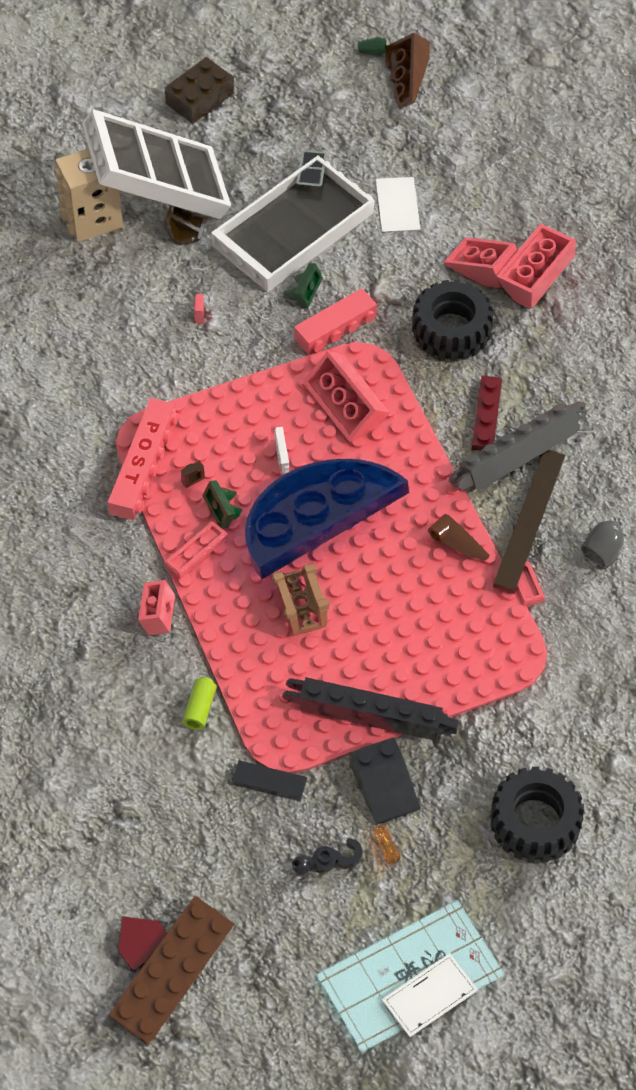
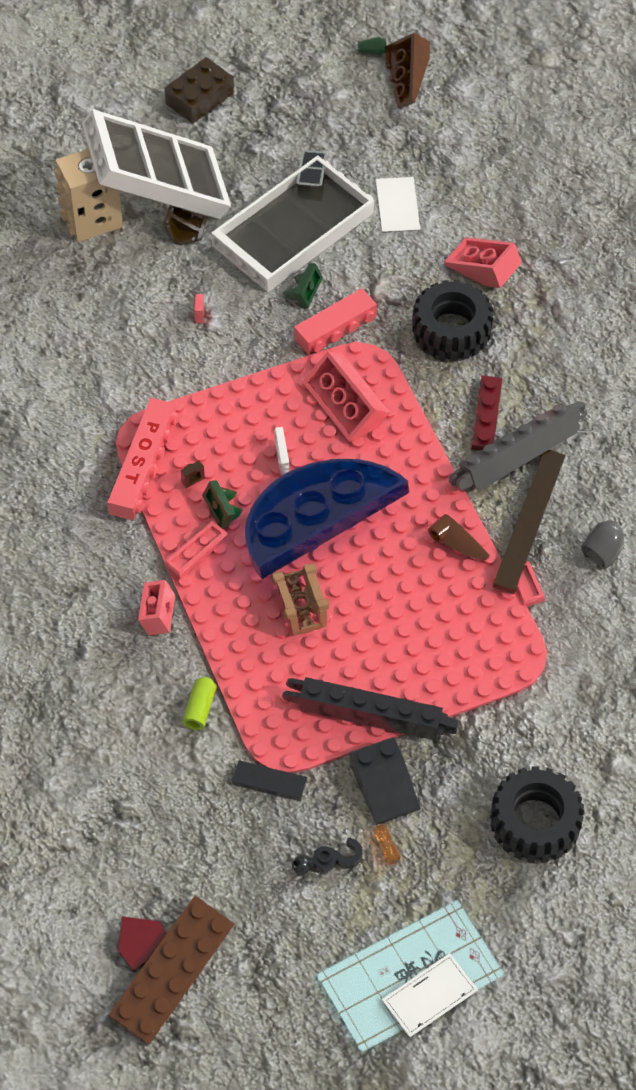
coral slope [496,224,576,309] -> none

